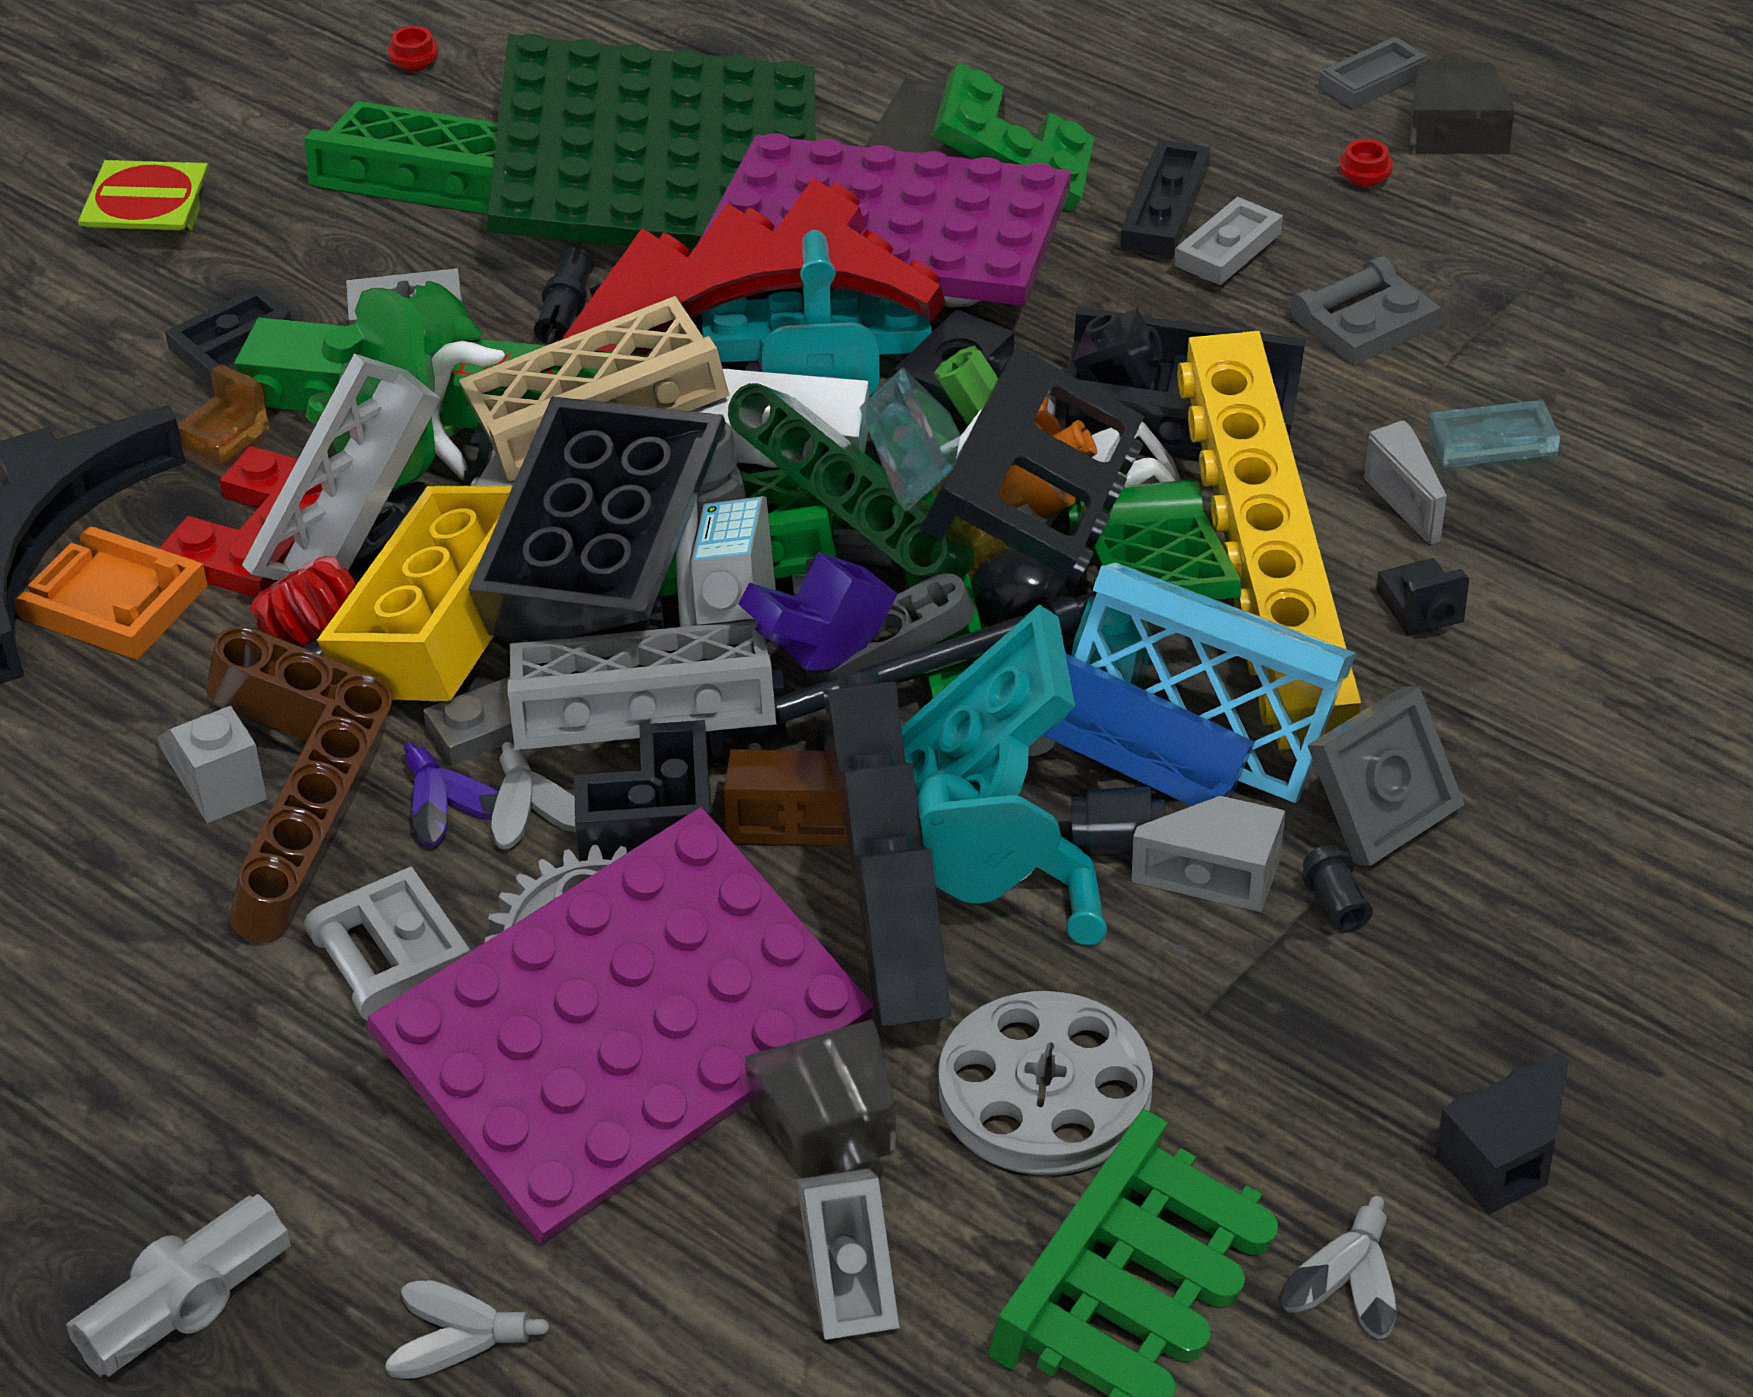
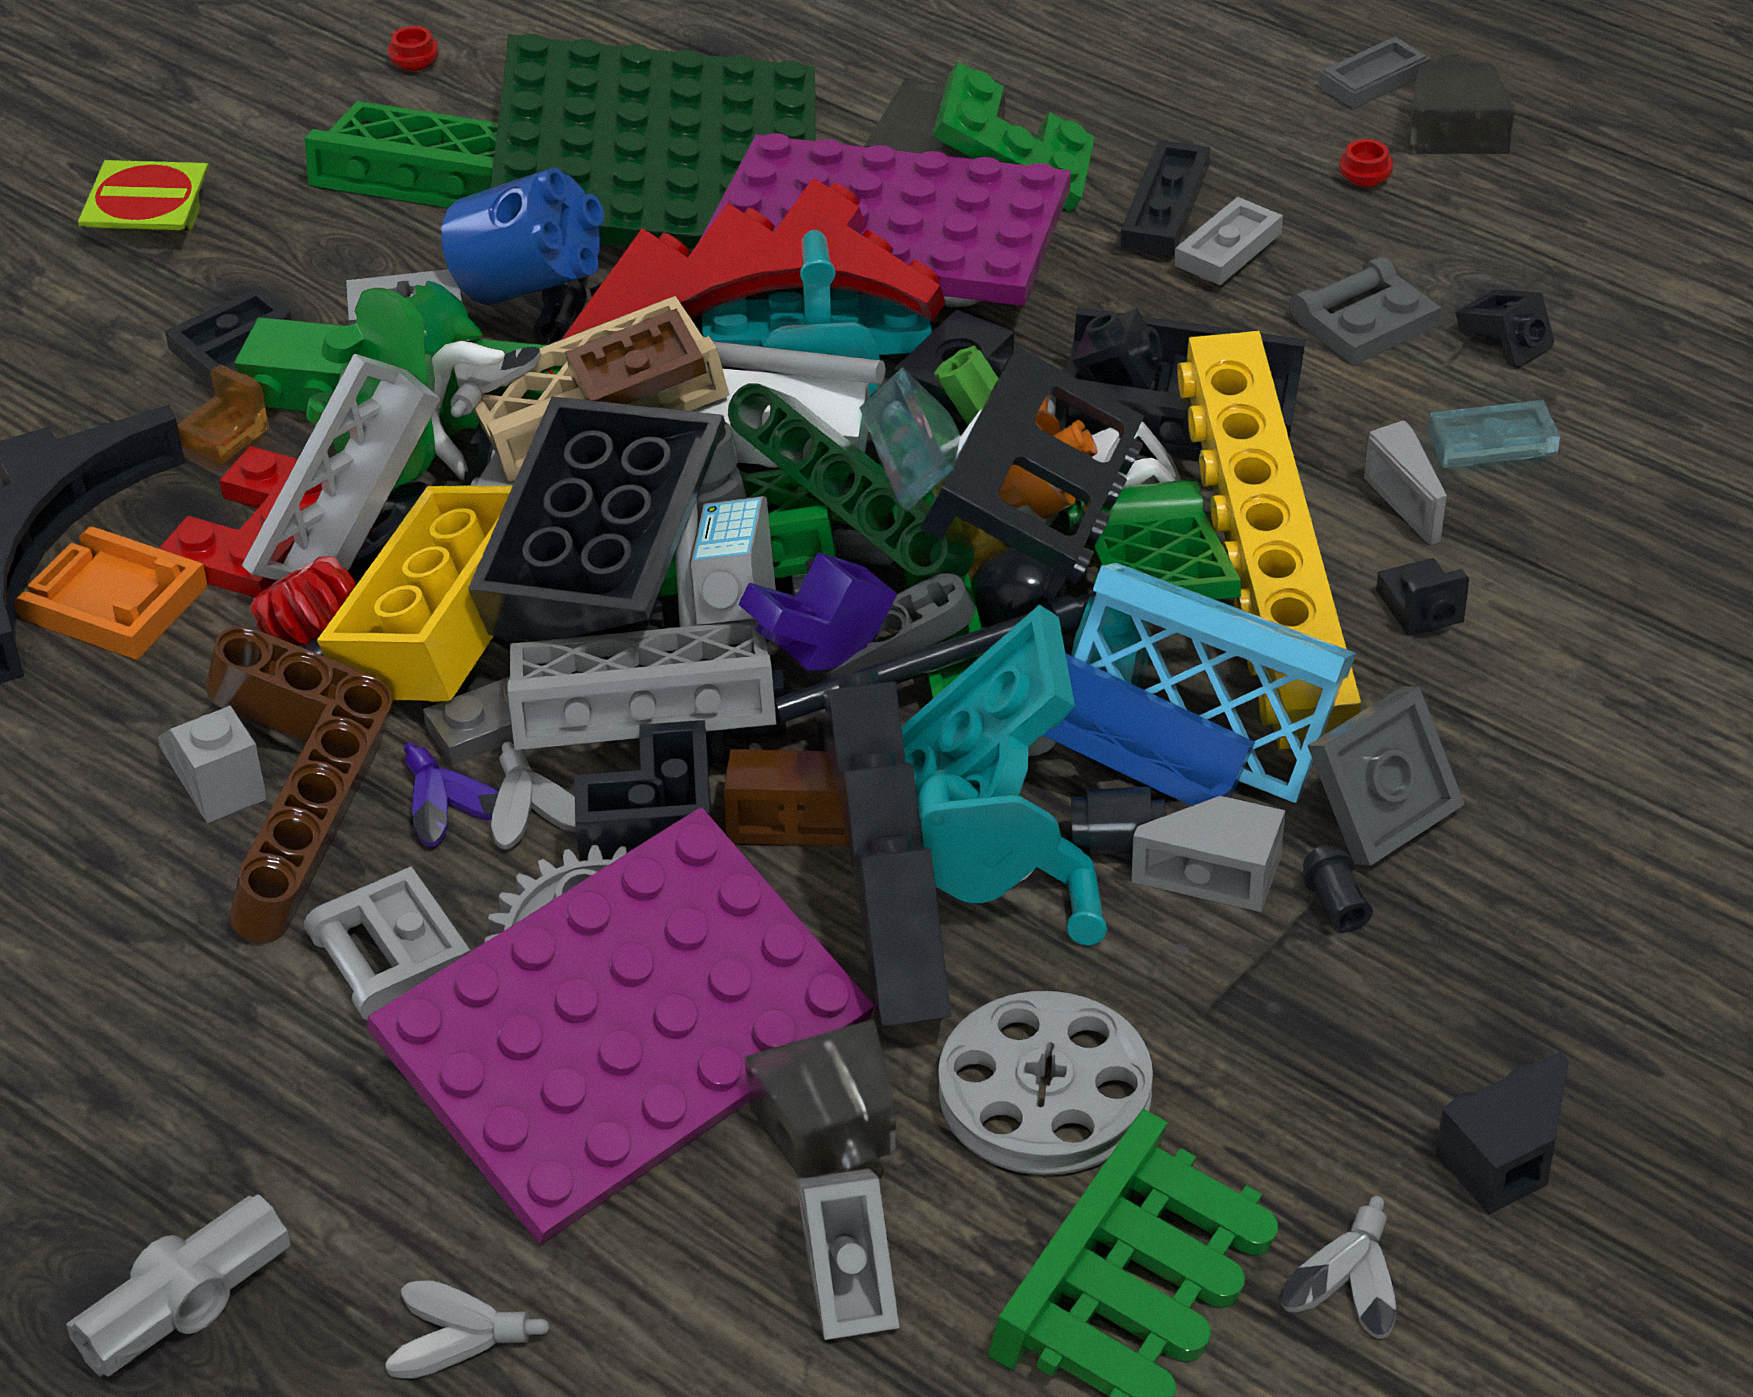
none -> blue cylinder [442,168,604,306]
none -> light grey piece [450,347,541,417]
none -> reddish brown bracket [565,308,707,404]
none -> light grey bar [713,341,885,384]
none -> black bracket [1455,289,1554,366]

